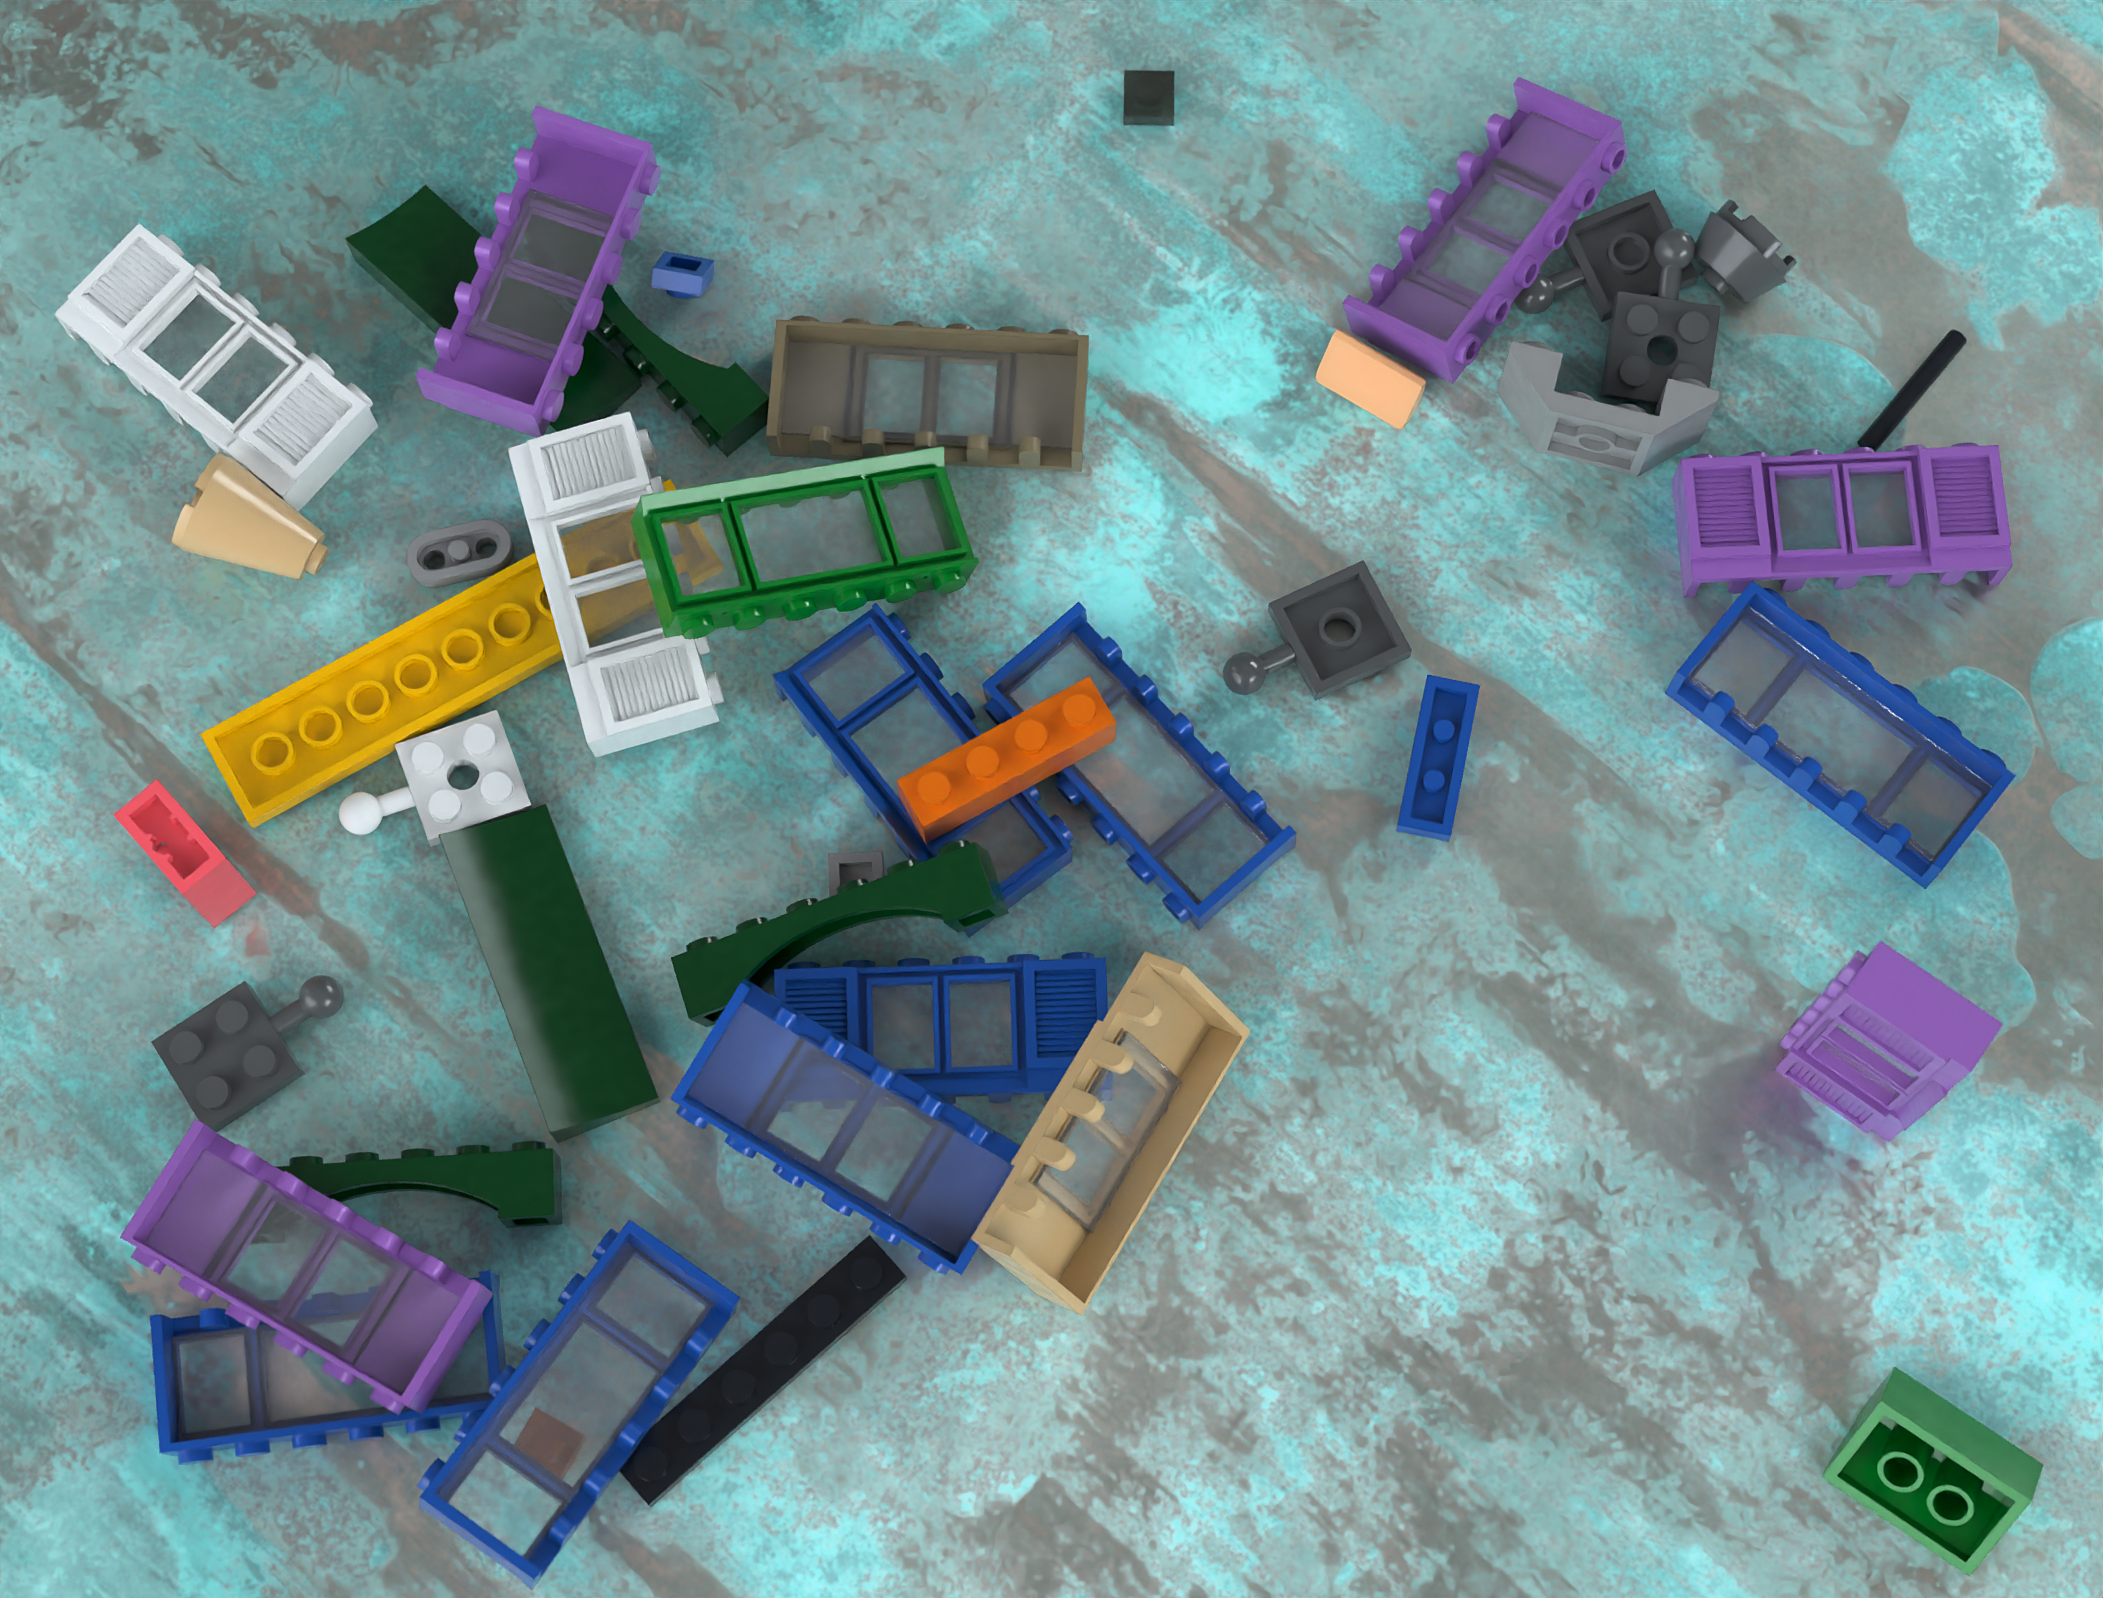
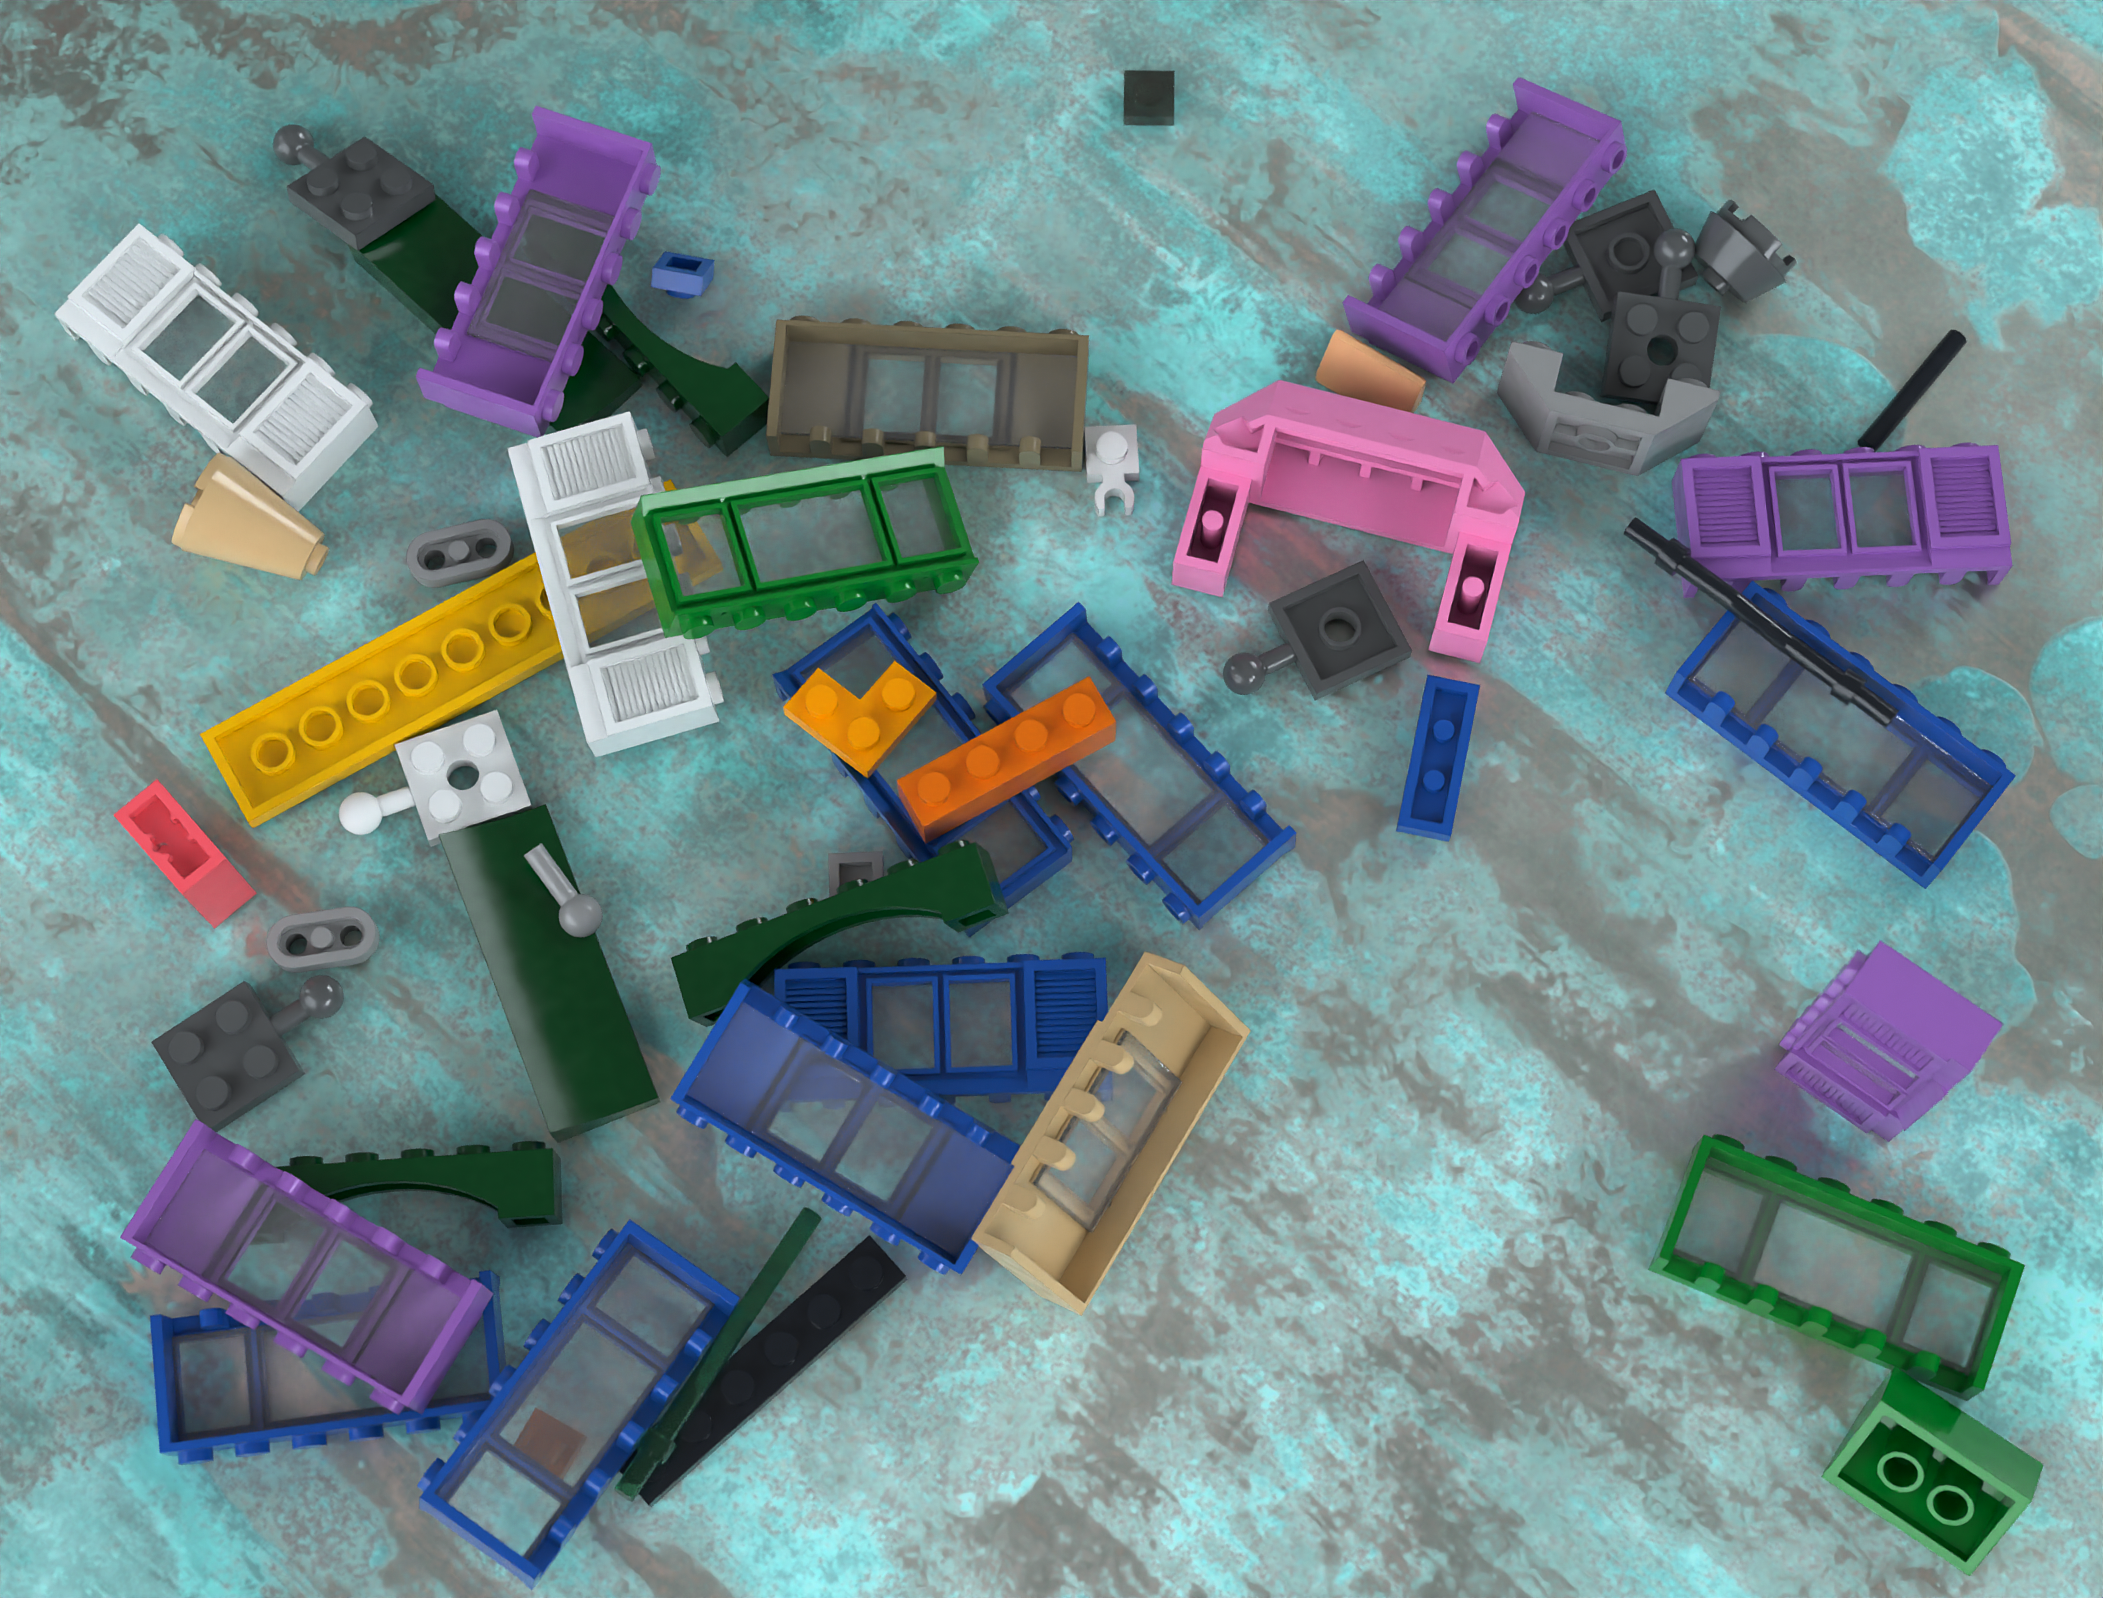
none -> light grey plate [266,907,380,973]
none -> dark grey plate [273,124,436,251]
none -> light grey bar [524,843,603,937]
none -> clear green bar [614,1207,822,1502]
none -> light orange plate [783,661,937,779]
none -> white plate [1084,424,1139,517]
none -> bright pink wedge [1172,380,1525,663]
none -> black bar [1623,517,1899,728]
none -> clear window [1648,1134,2025,1401]

